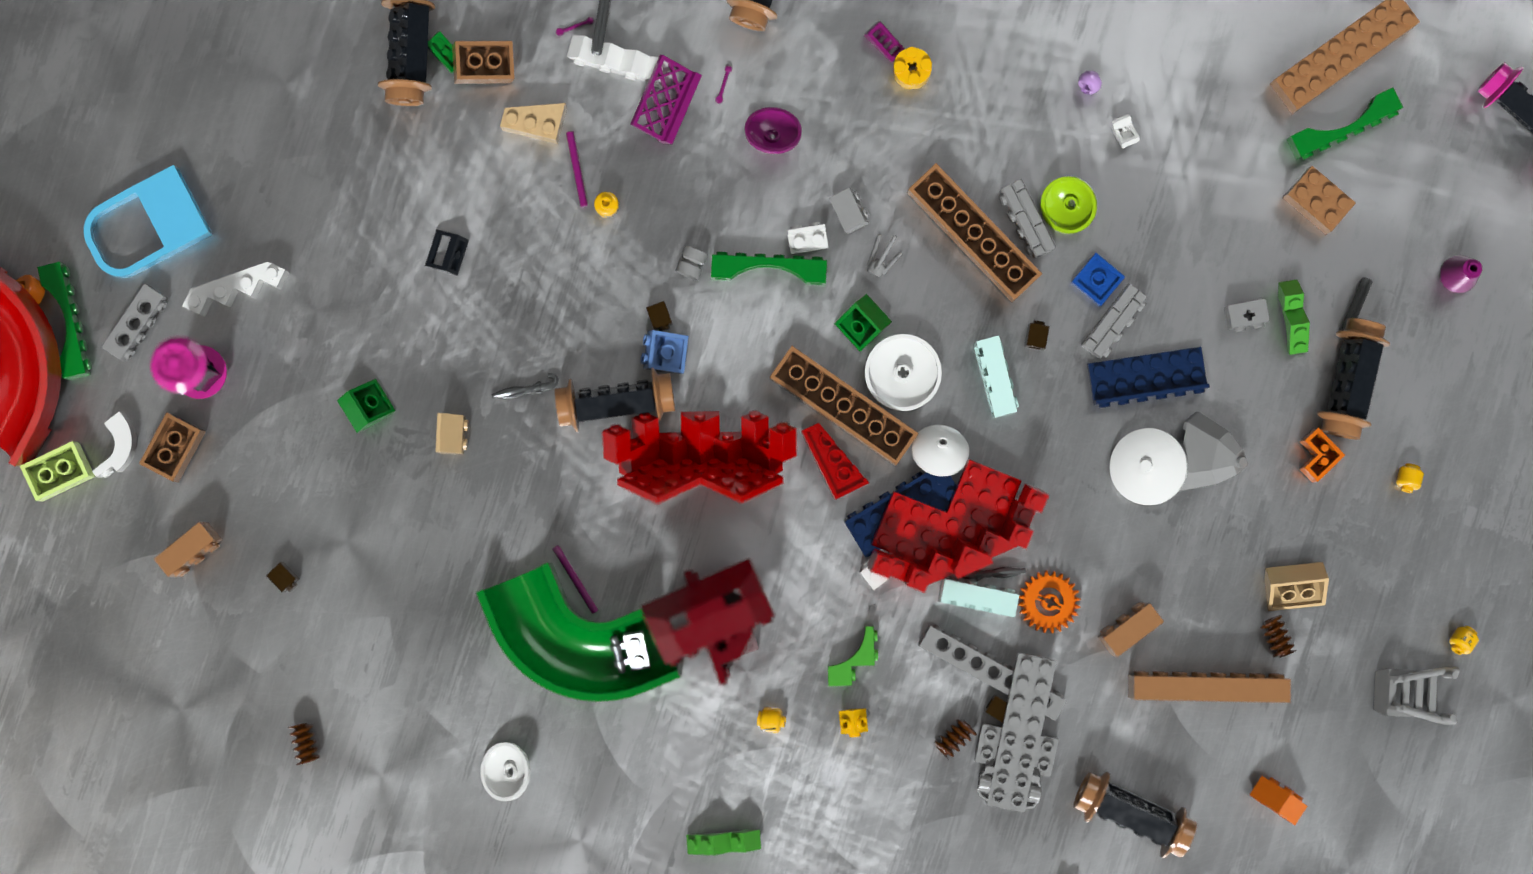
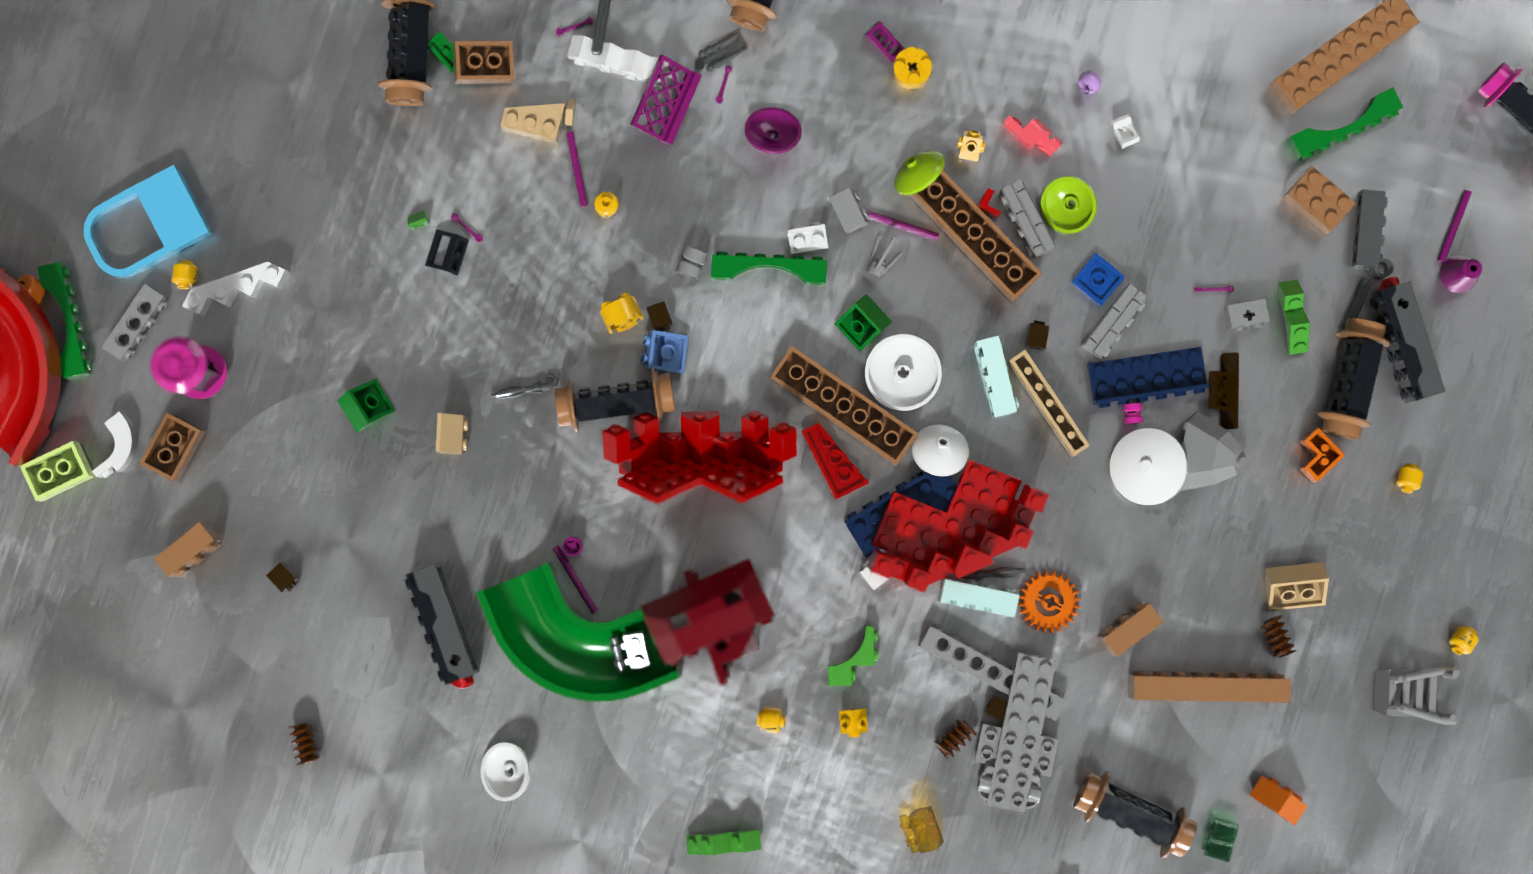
none -> yellow head [171,260,198,289]
none -> dark grey piece [404,564,479,689]
none -> bright green slope [407,211,430,230]
none -> magenta hinge [451,213,483,242]
none -> magenta wheel [562,537,583,556]
none -> tan tile [565,99,576,126]
none -> yellow brick [600,293,644,334]
none -> dark grey piece [695,33,747,73]
none -> magenta bar [867,210,939,241]
none -> lime dish [894,150,945,195]
none -> clear yellow brick [899,806,944,854]
none -> yellow brick [957,130,986,161]
none -> red panel [978,188,1001,221]
none -> coral plate [1002,115,1062,157]
none -> tan brick [1007,350,1090,457]
none -> dark pink wheel [1123,403,1143,424]
none -> magenta hinge [1194,285,1234,293]
none -> clear green brick [1202,817,1239,862]
none -> dark brown bracket [1208,353,1239,430]
none -> dark grey hinge [1351,189,1394,280]
none -> piece [1370,276,1446,403]
none -> magenta bar [1437,190,1472,263]

